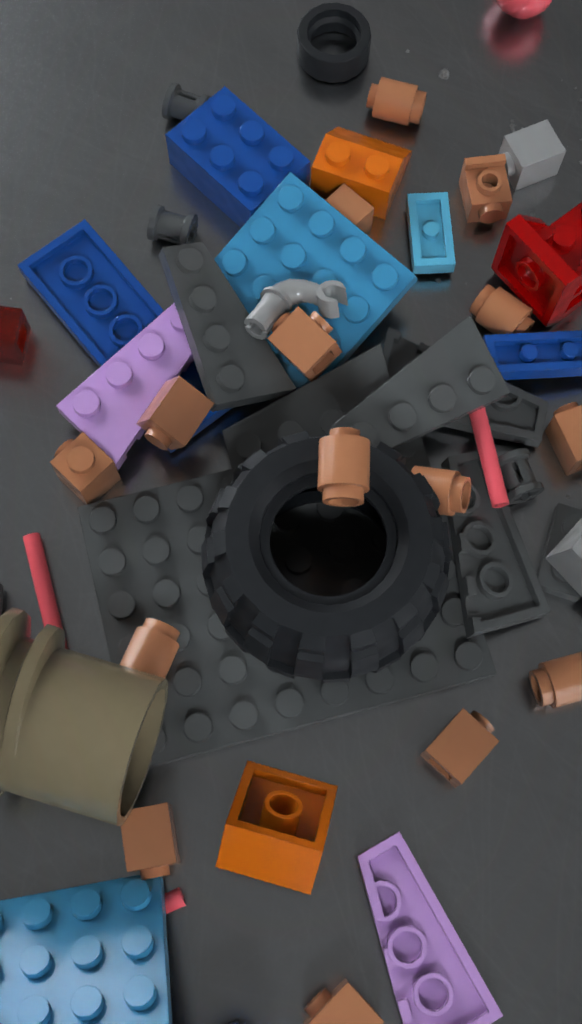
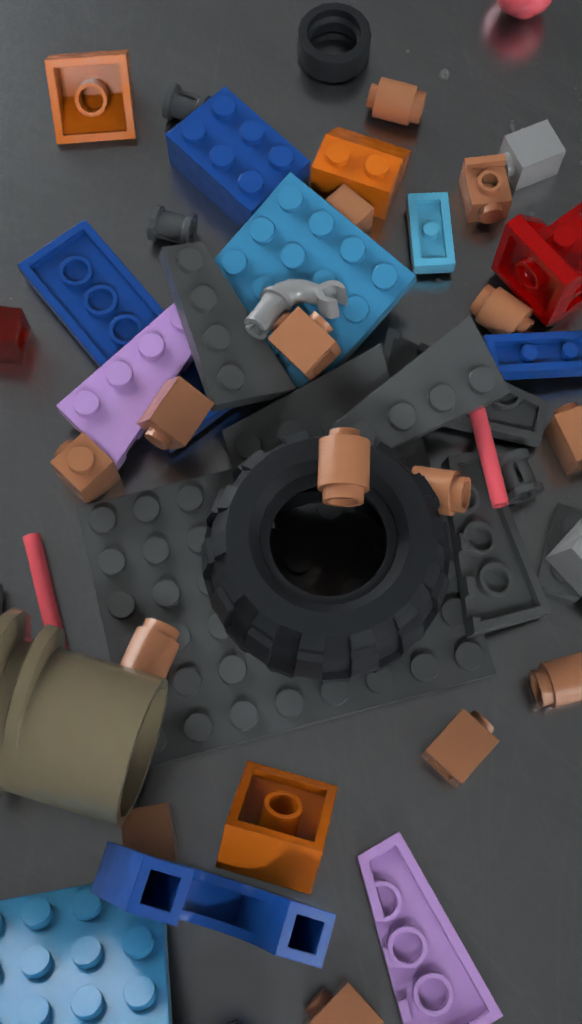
none -> orange slope [44,49,136,144]
none -> blue arch [91,841,337,969]

